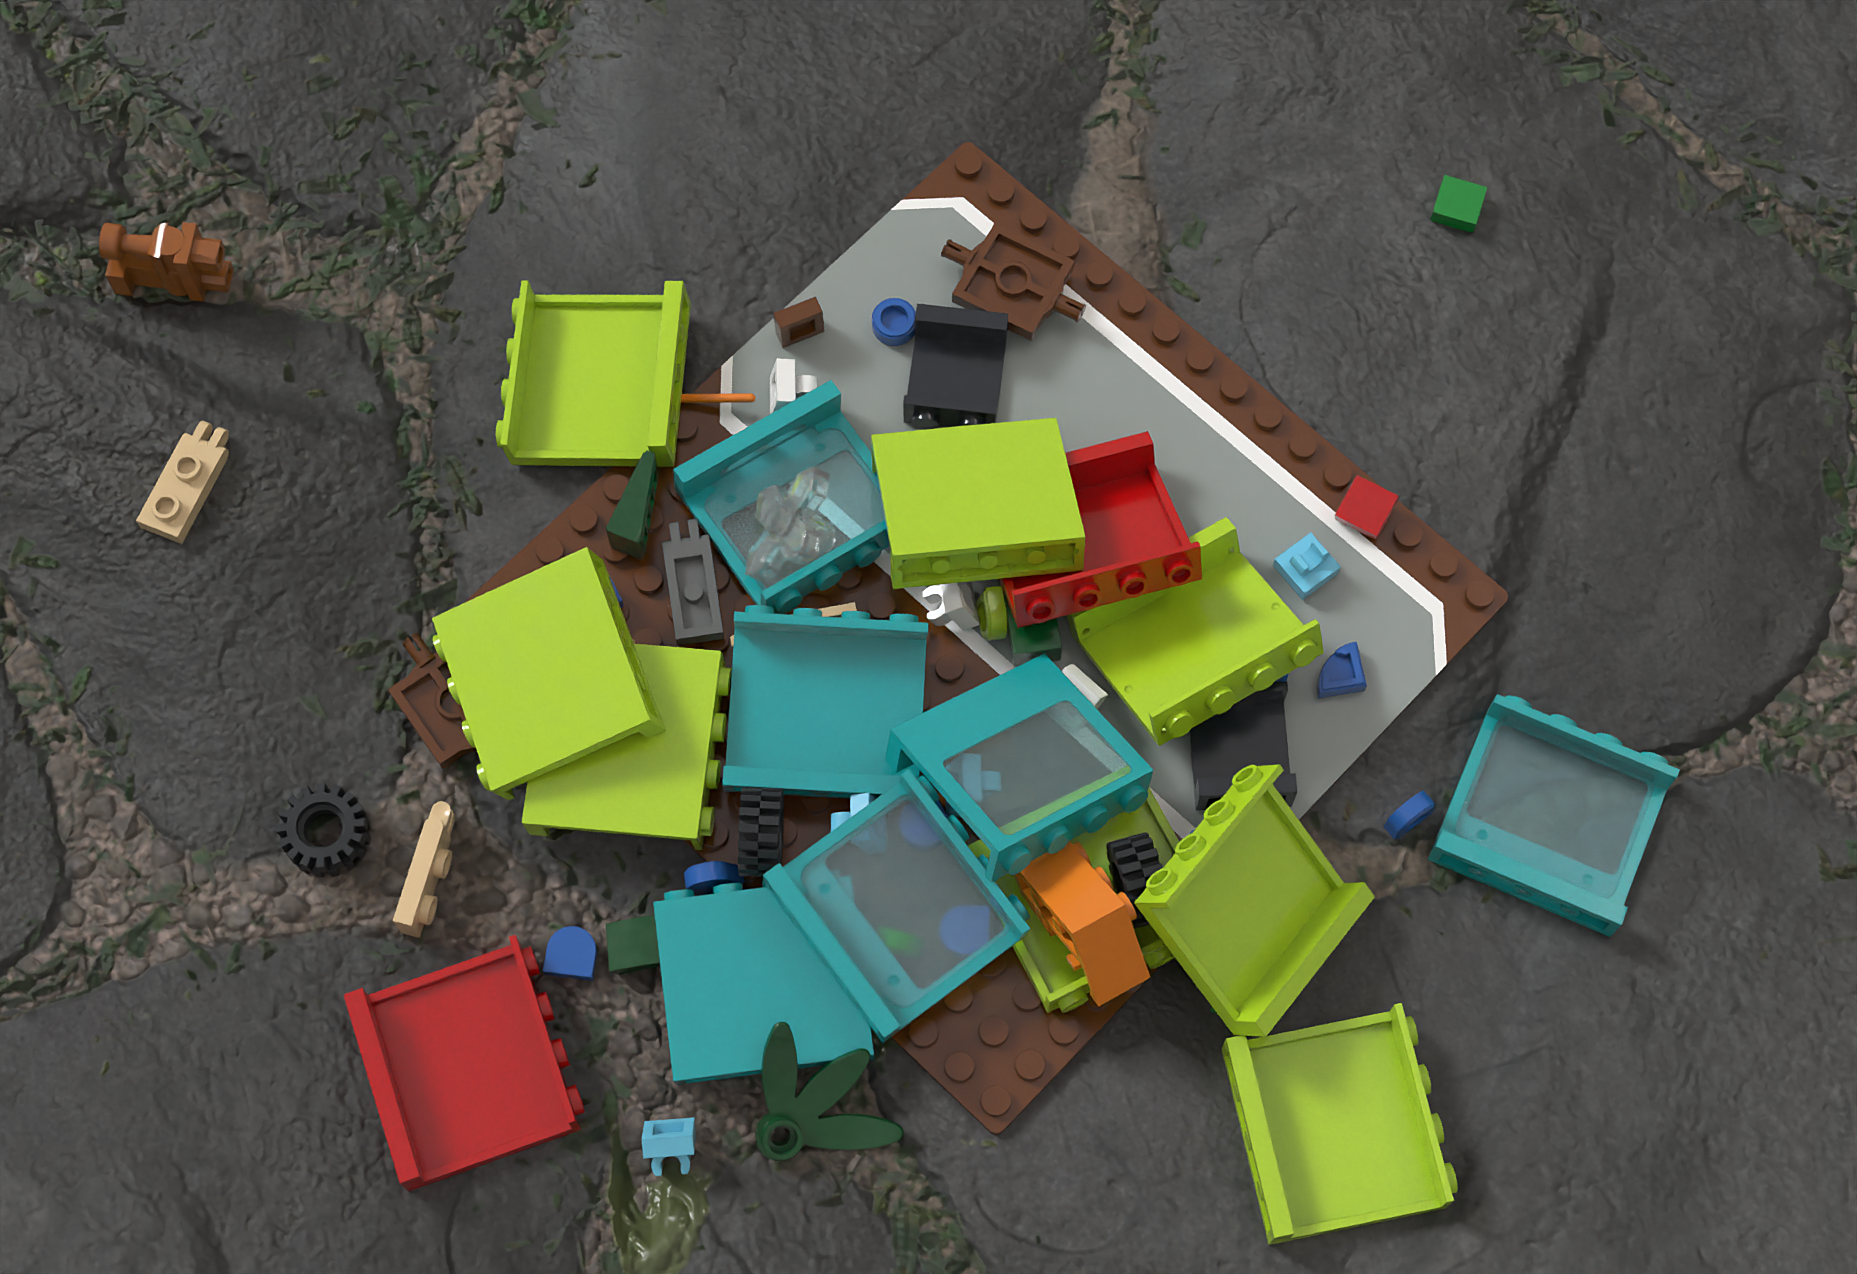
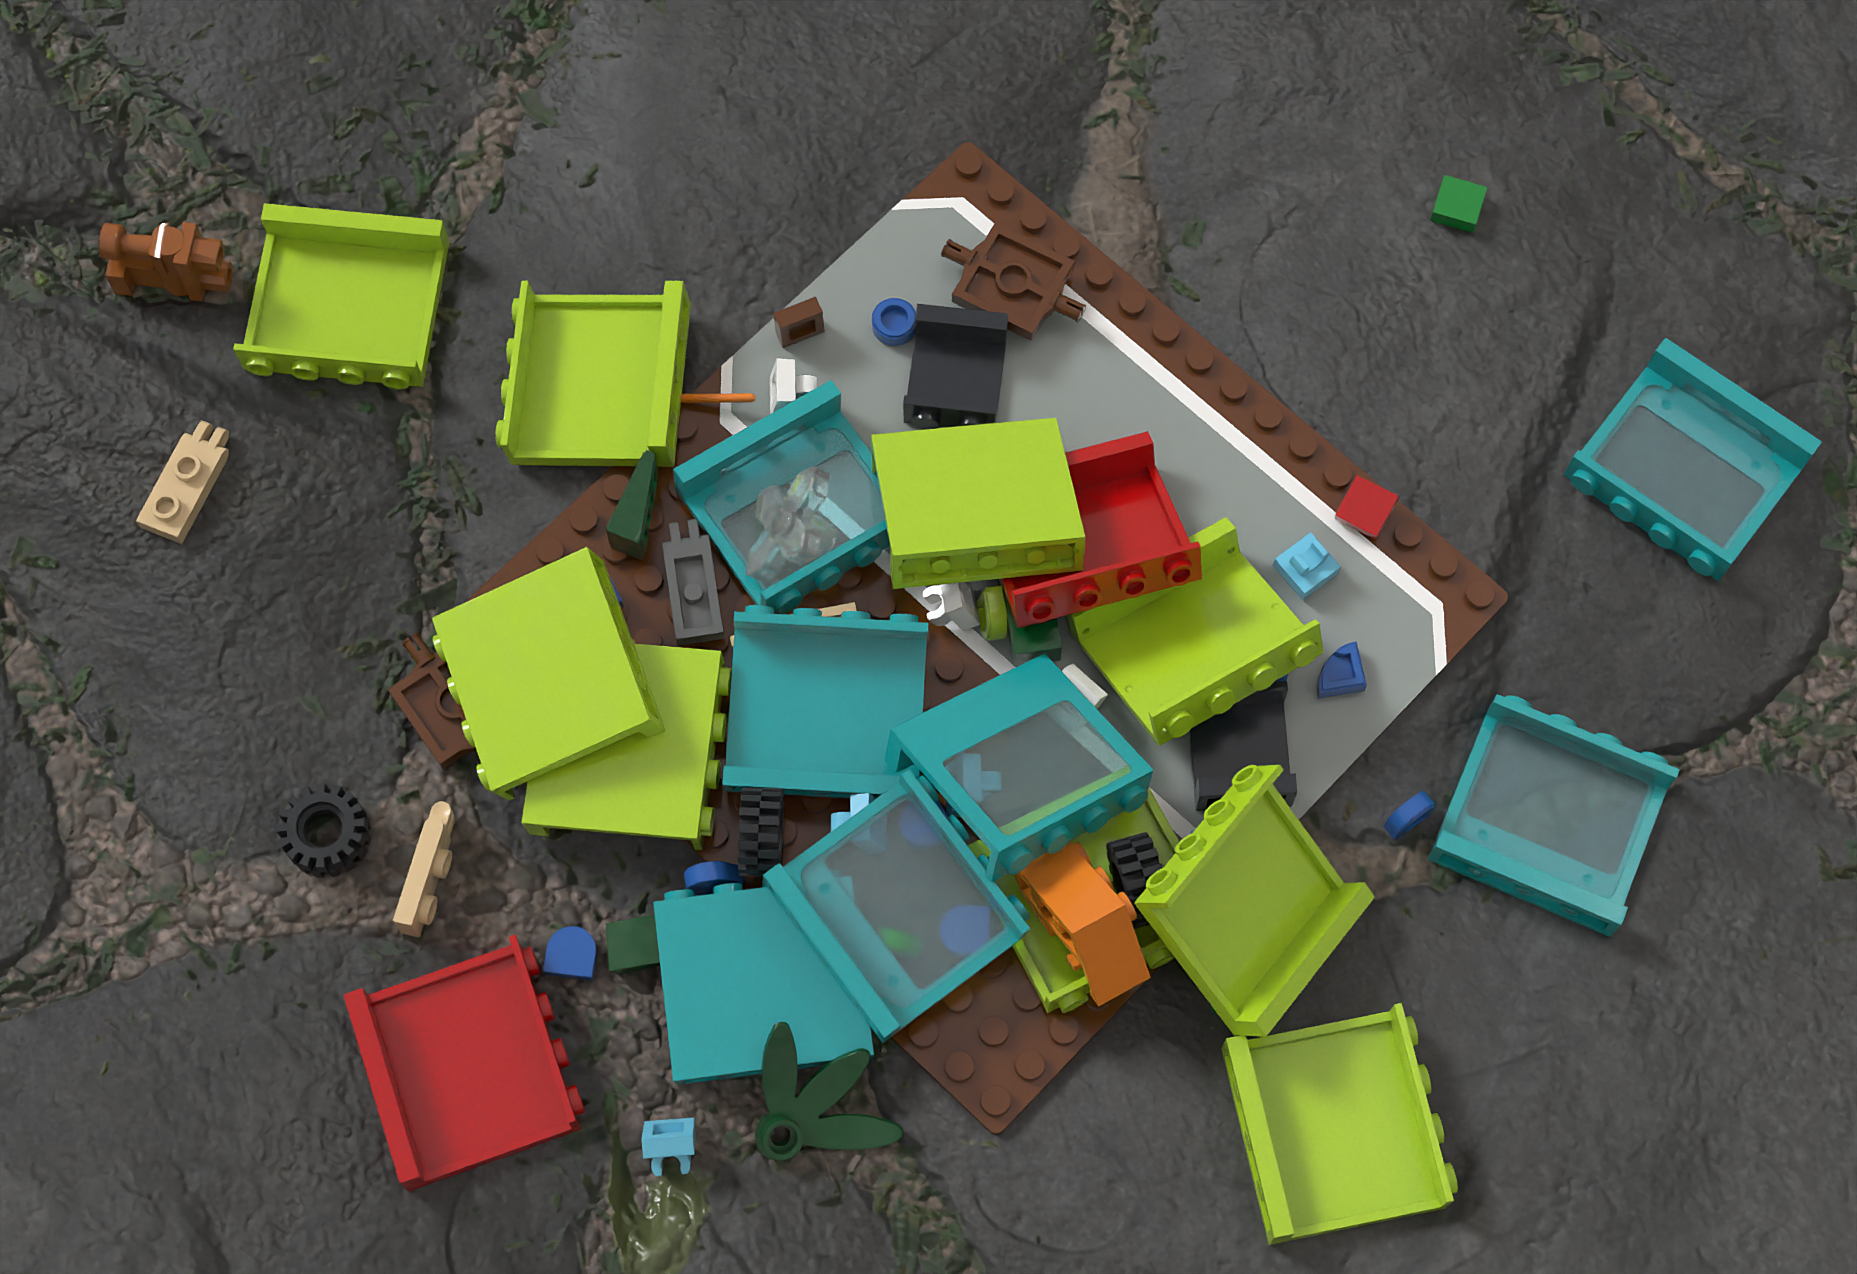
none -> lime panel [233,203,450,389]
none -> panel [1564,338,1822,581]

